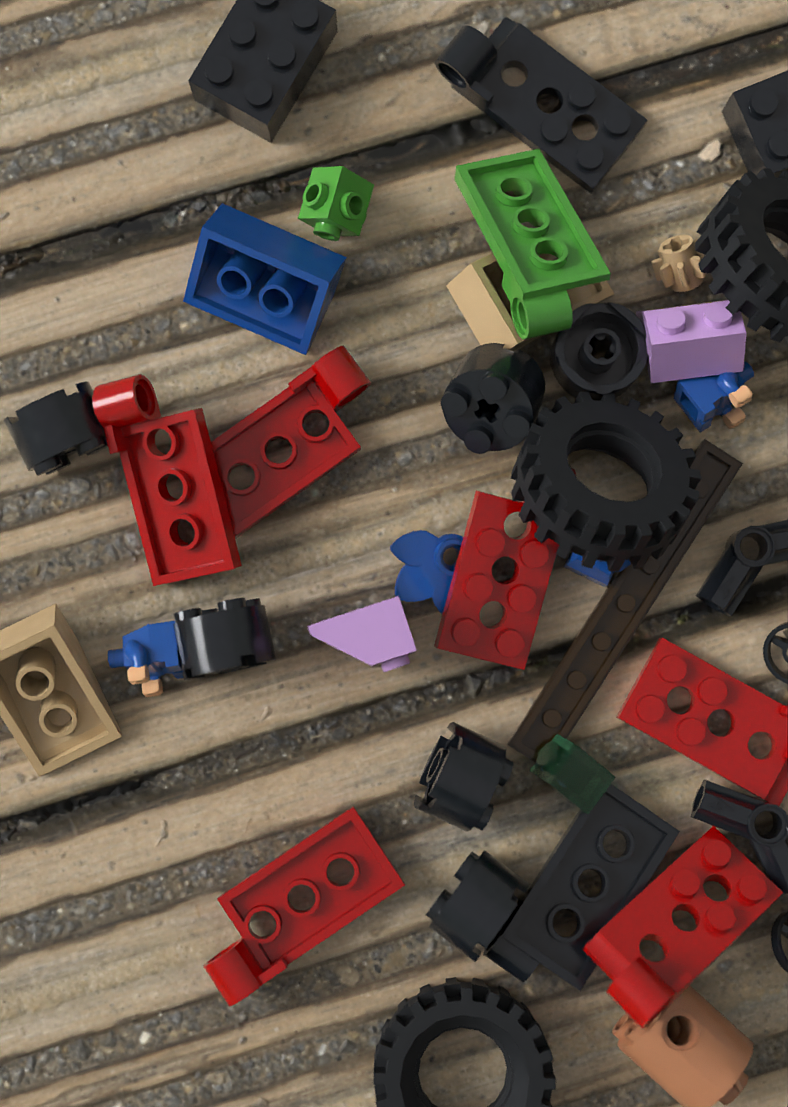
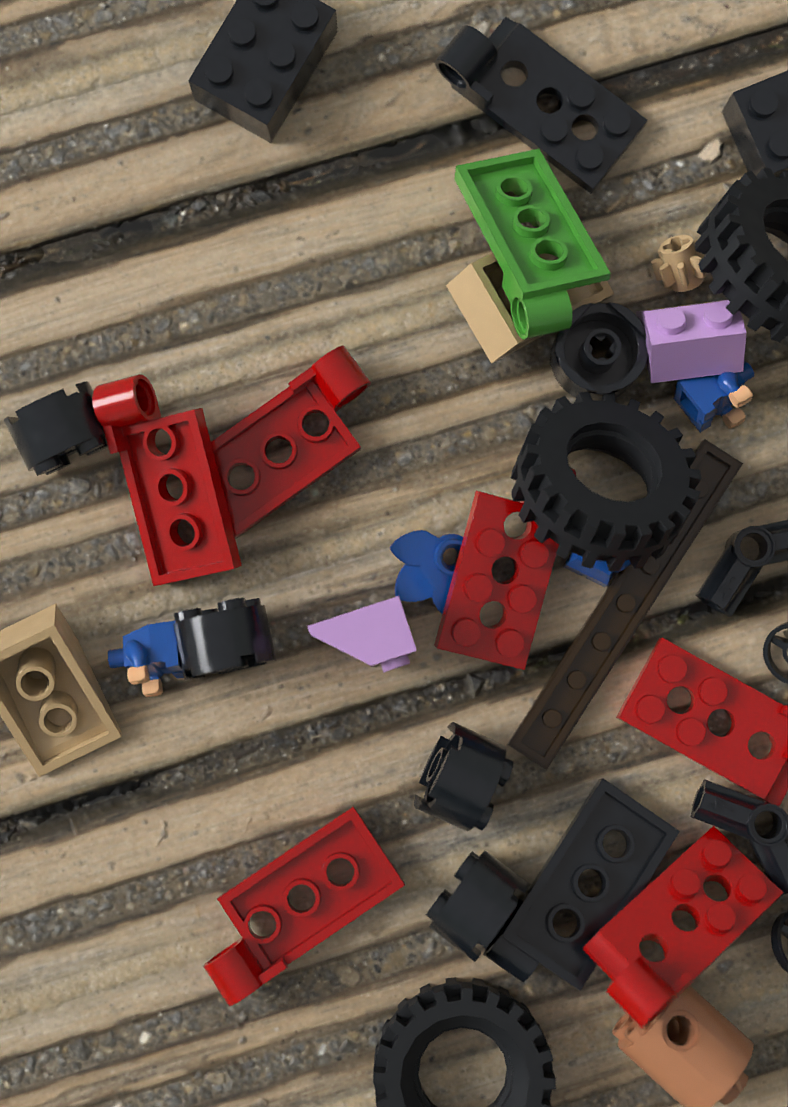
blue slope [183,203,347,355] -> none
bright green brick [298,166,374,241] -> none
black brick [441,343,546,454] -> none
clear green brick [529,734,616,815] -> none

